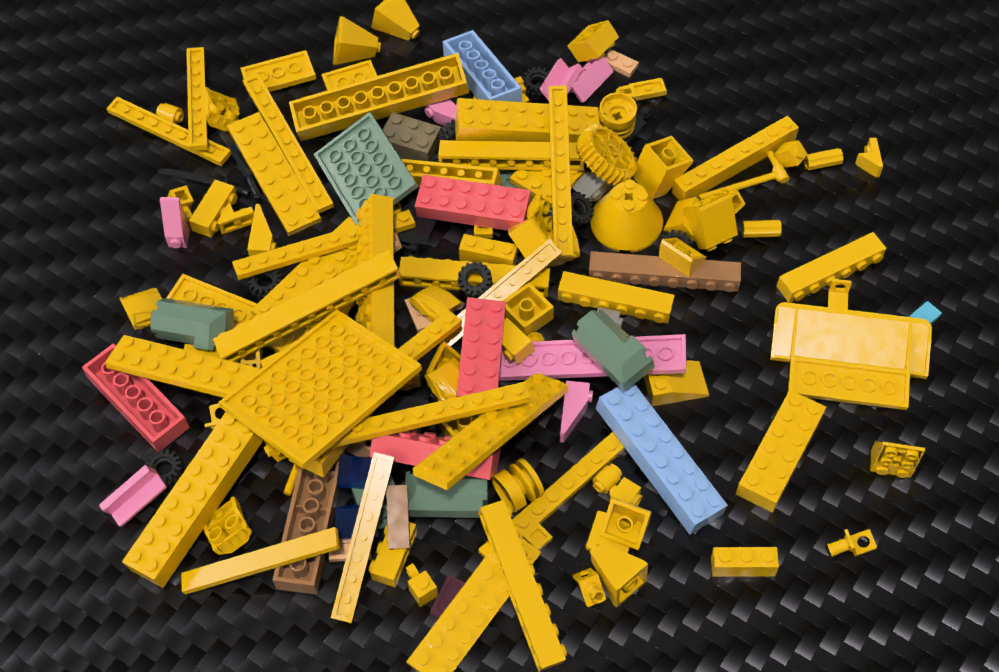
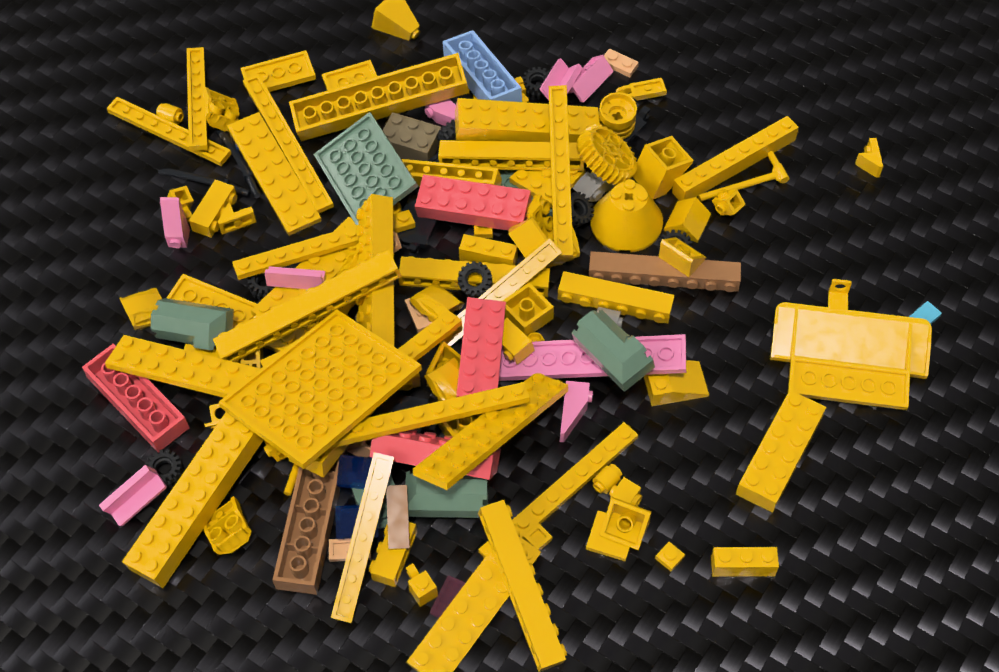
yellow tile [181,527,340,595] -> none
yellow slope [247,204,277,257] -> none
yellow slope [333,16,381,65] -> none
yellow wheel [491,458,544,513] -> none
yellow brick [568,20,619,62] -> none
yellow bracket [572,568,606,607] -> none
yellow slope [590,543,648,608] -> none
light blue brick [596,384,728,535] -> none
yellow slope [683,193,738,251] -> none
yellow axle [742,220,782,238] -> none
yellow brick [774,140,808,168] -> none
yellow brick [777,232,886,303] -> none
yellow axle [804,148,843,171] -> none
yellow bracket [827,529,877,557] -> none
yellow slope [870,441,925,478] -> none
none -> bright pink panel [265,266,326,289]
none -> yellow plate [655,542,685,572]

